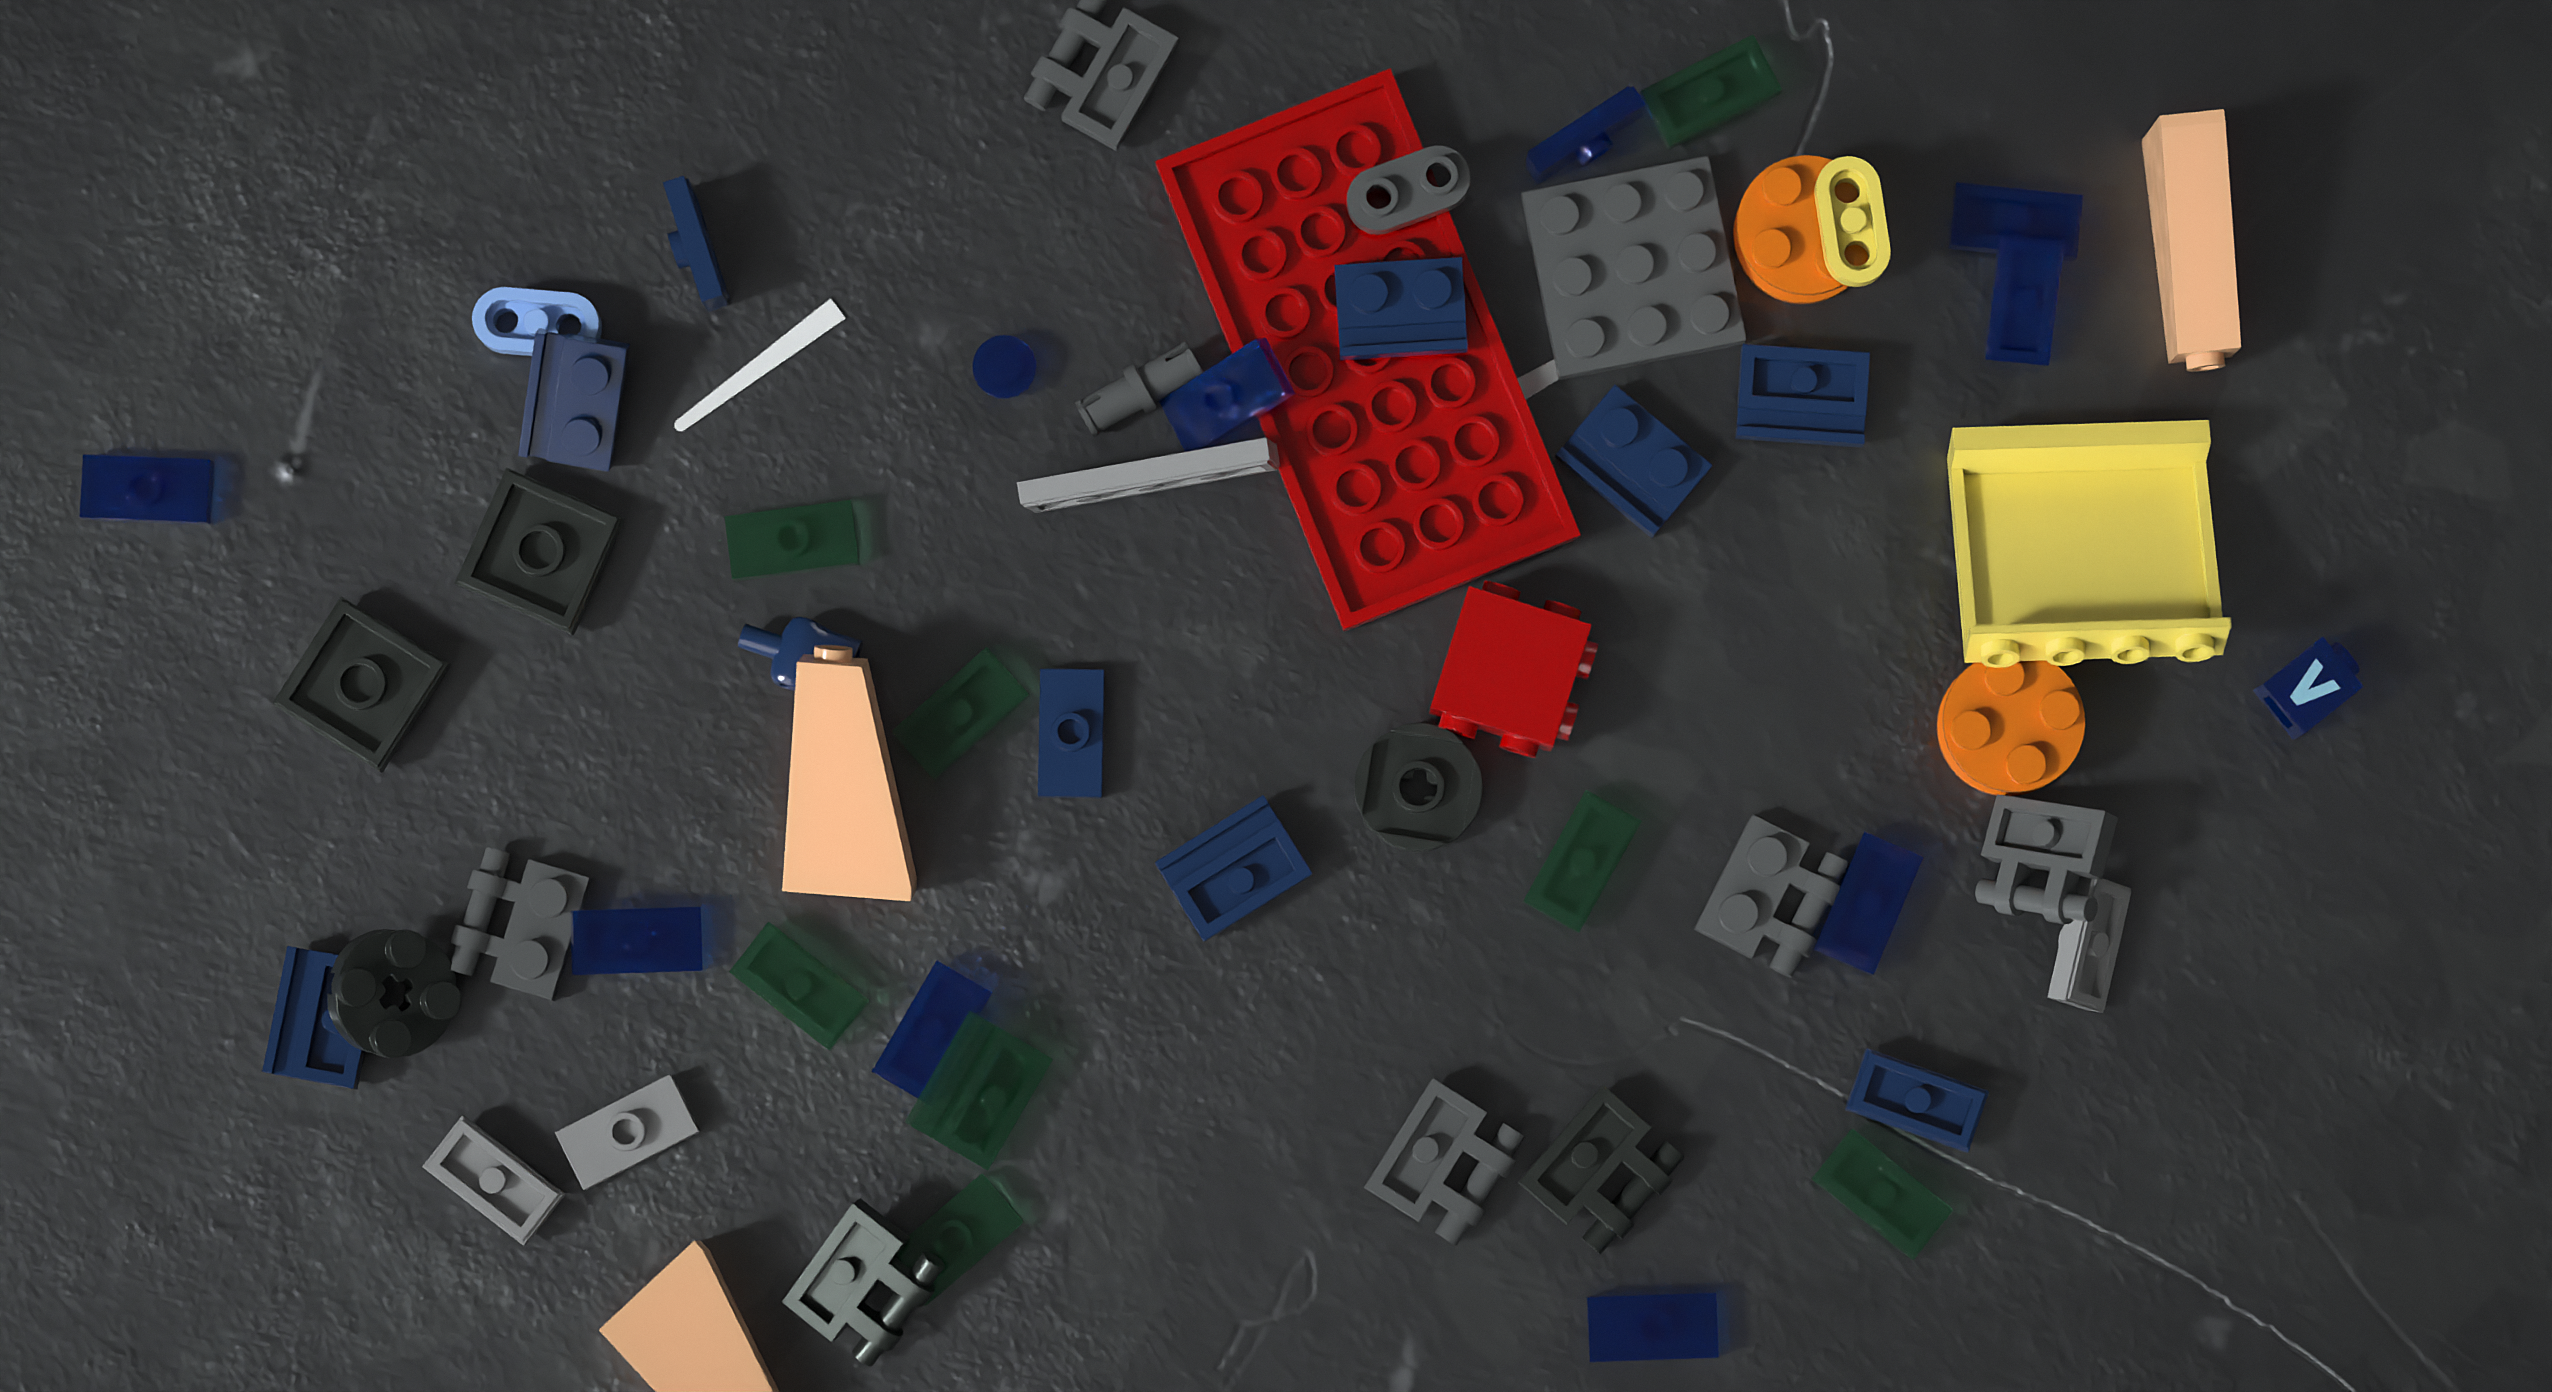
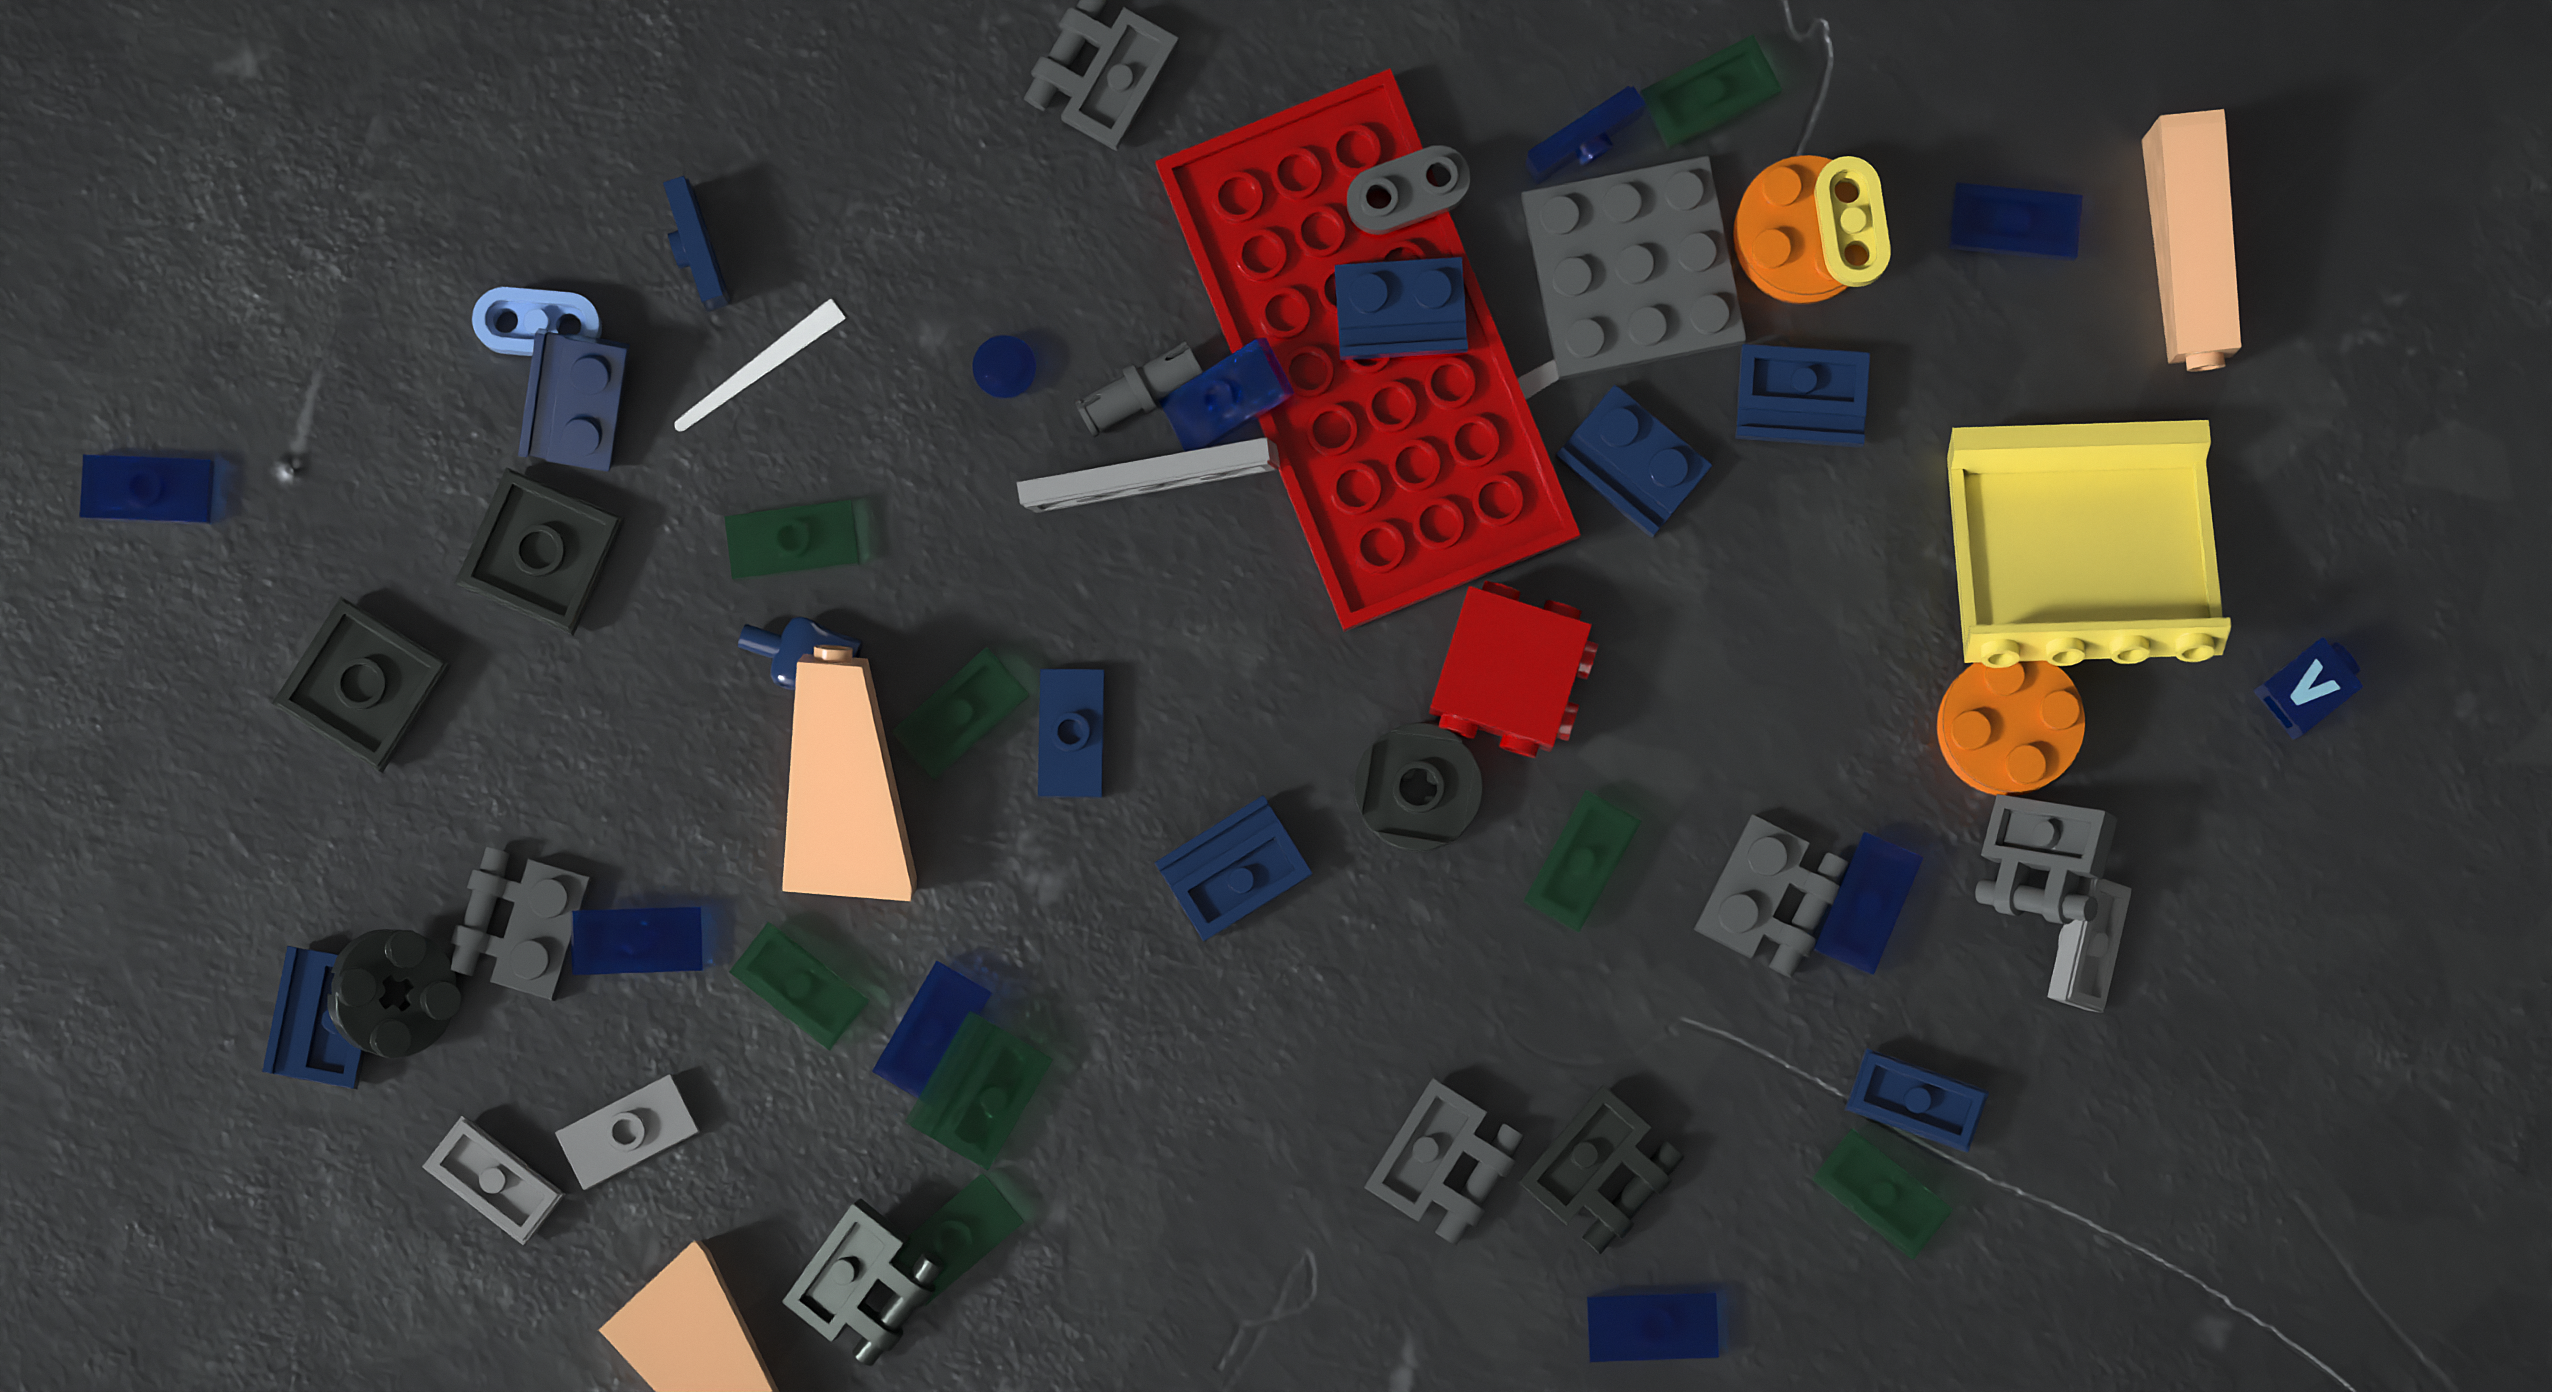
clear blue plate [1984,231,2065,366] -> none

